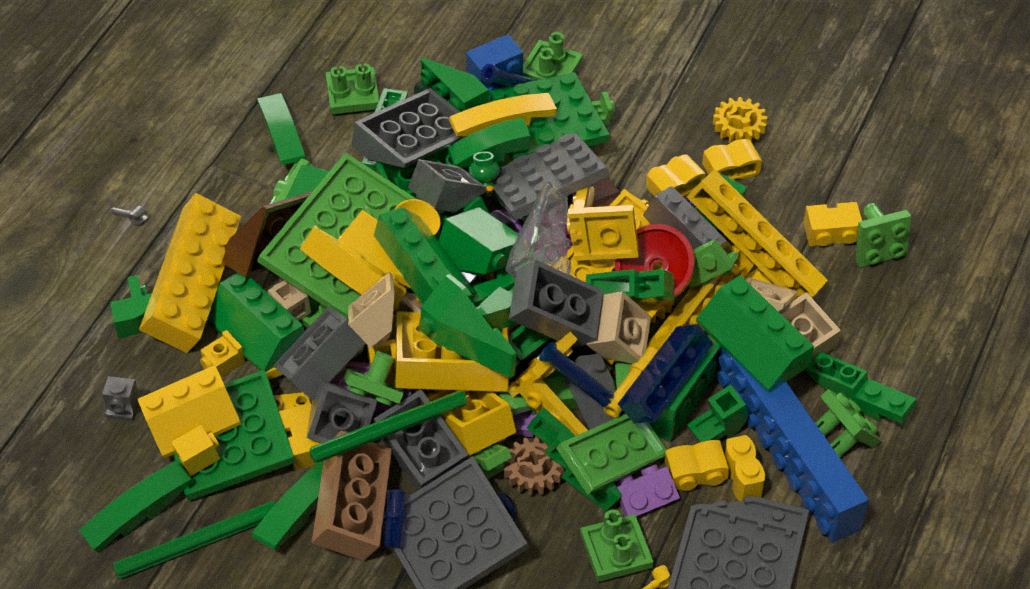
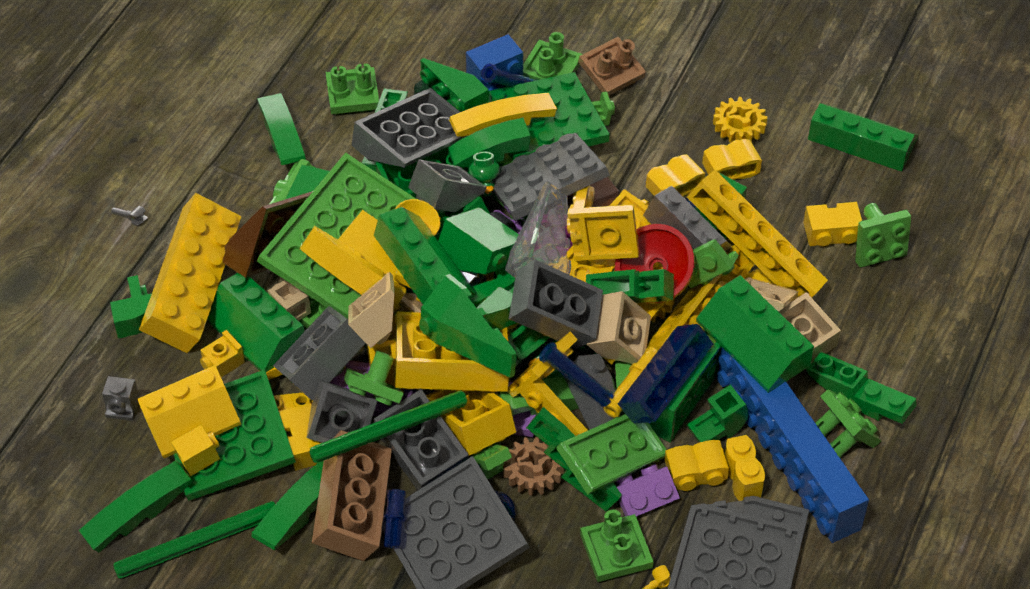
none -> medium nougat plate [578,37,646,96]
none -> green slope [808,103,918,172]

